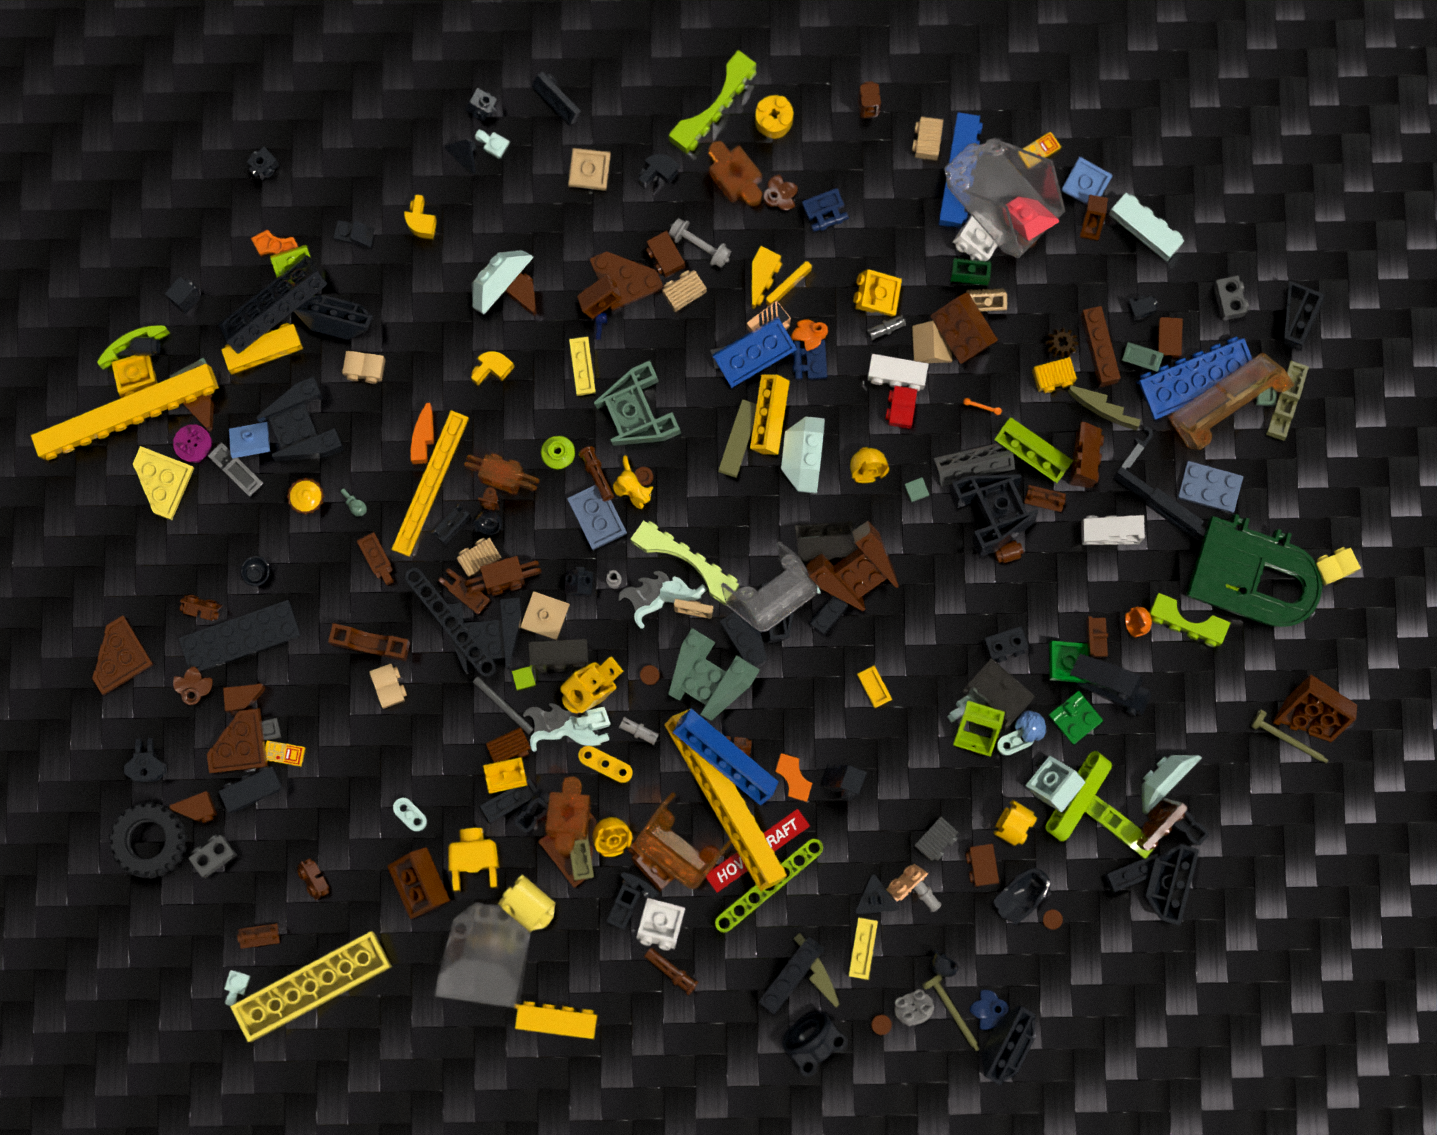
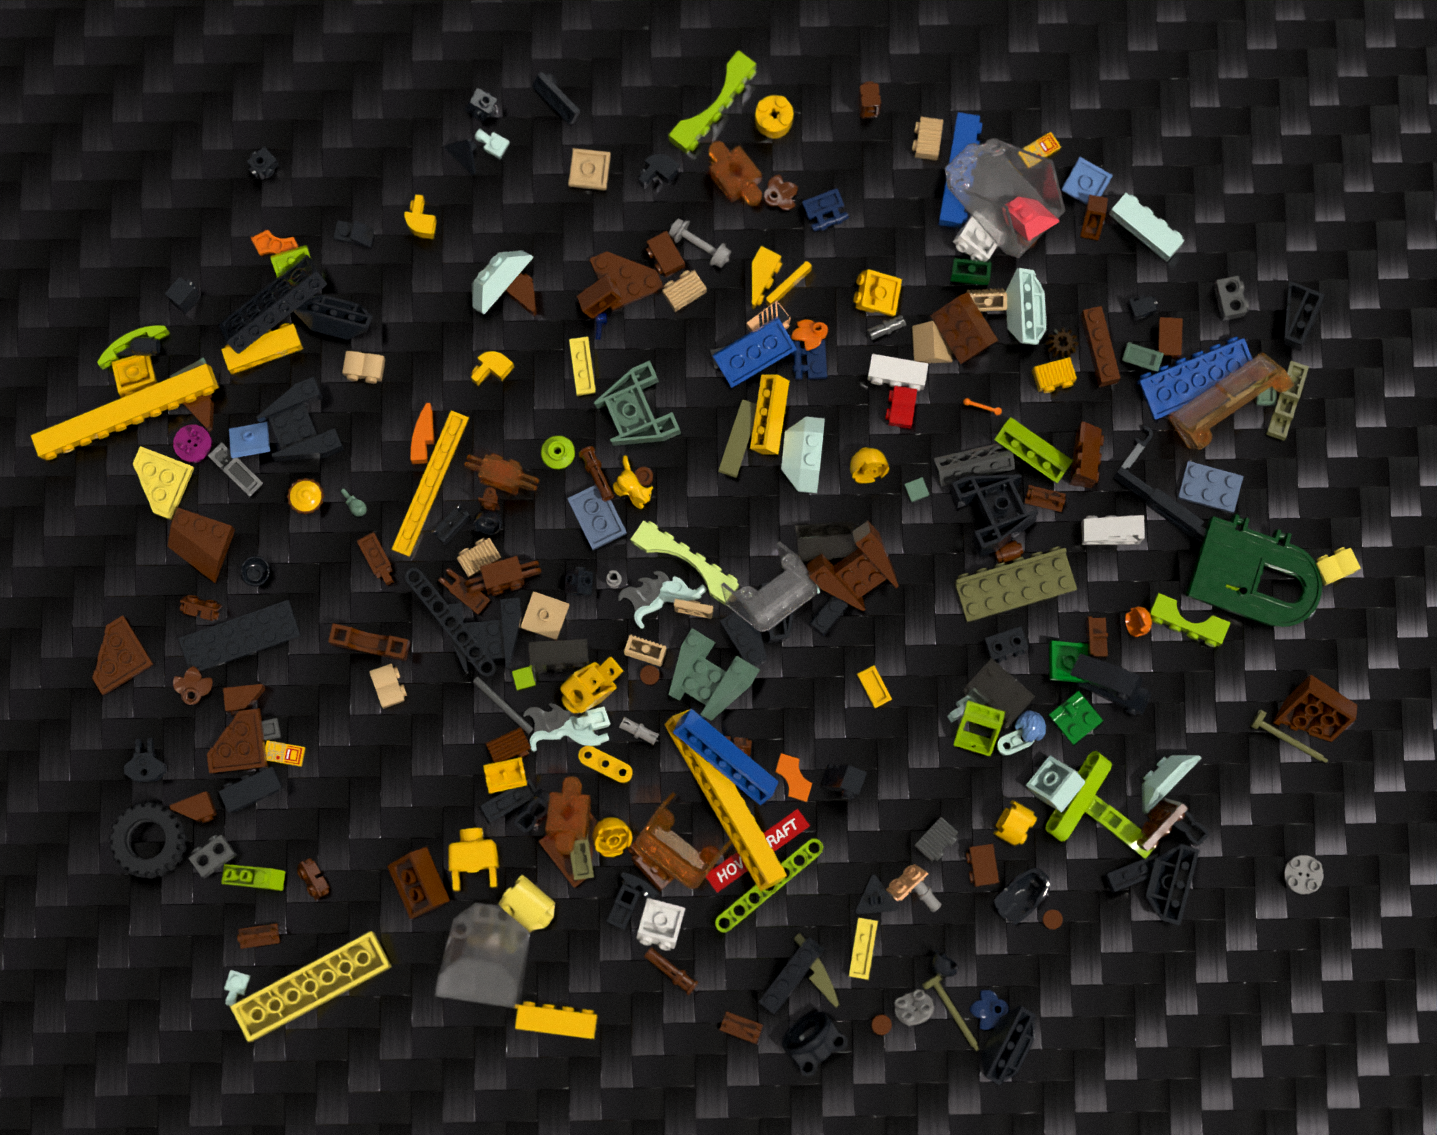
light aqua plate [393,798,427,832] -> none
olive slope [1068,386,1141,431] -> none
none -> reddish brown wedge [167,508,235,583]
none -> lime slope [221,864,285,891]
none -> tan brick [624,635,667,667]
none -> reddish brown hinge [720,1012,763,1043]
none -> olive bracket [954,546,1077,622]
none -> light aqua wedge [1006,268,1046,345]
none -> light grey plate [1284,855,1323,894]

